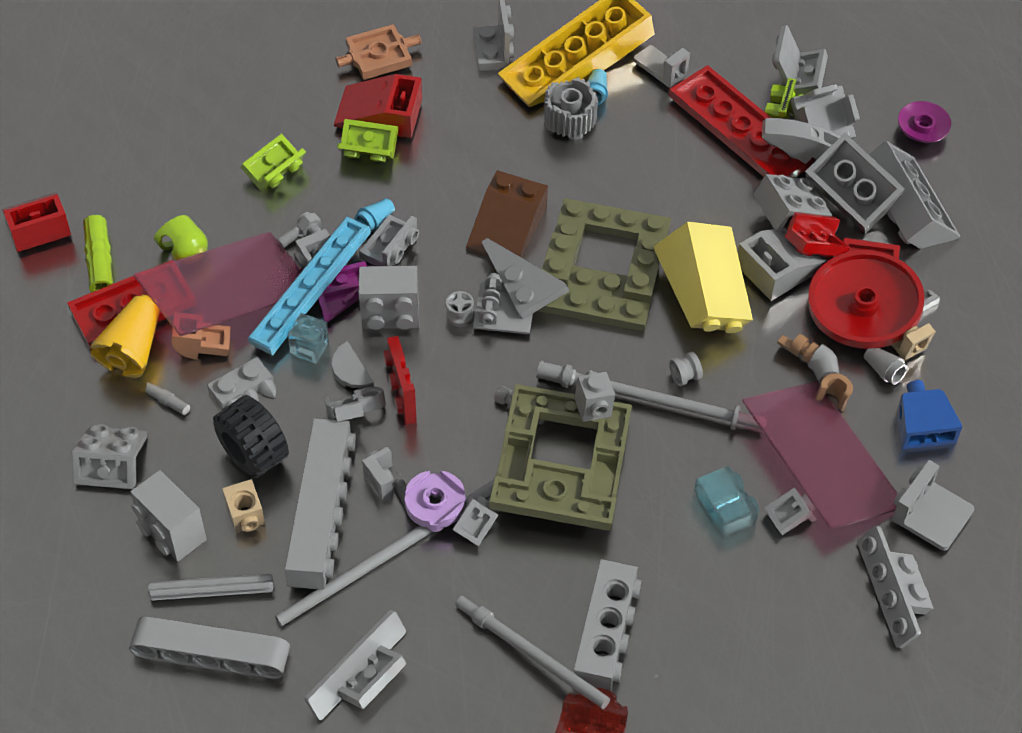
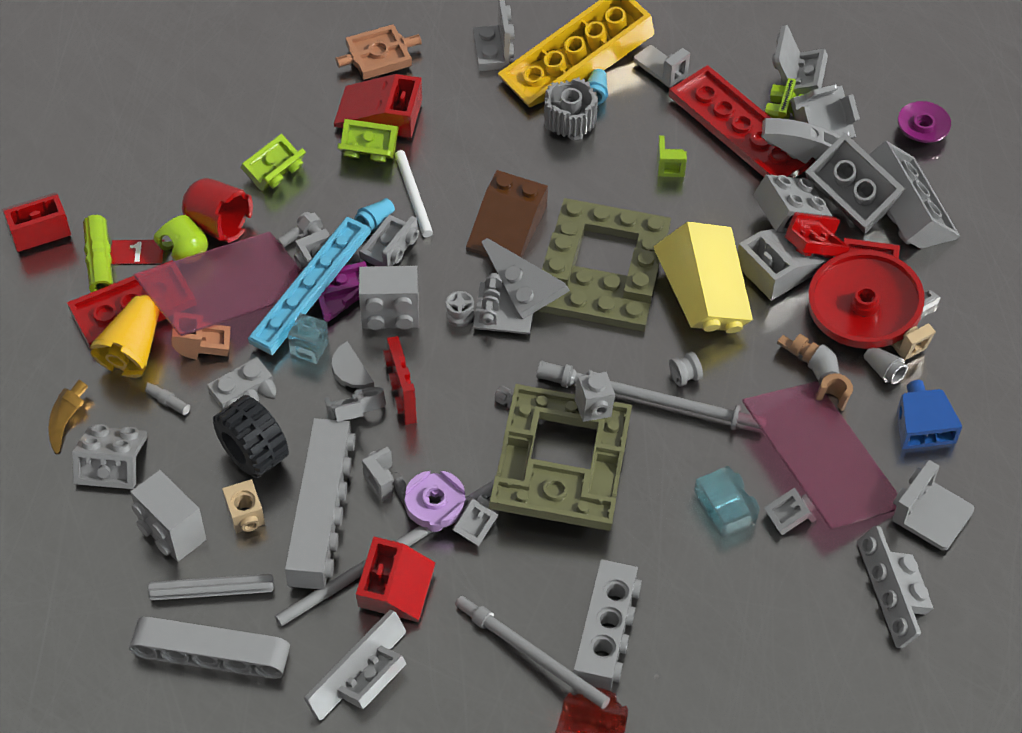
none -> pearl gold bar [48,380,88,454]
none -> red sticker [110,239,165,264]
none -> red cylinder [182,178,253,243]
none -> red slope [356,536,436,622]
none -> white bar [395,150,433,238]
none -> lime panel [657,135,687,177]

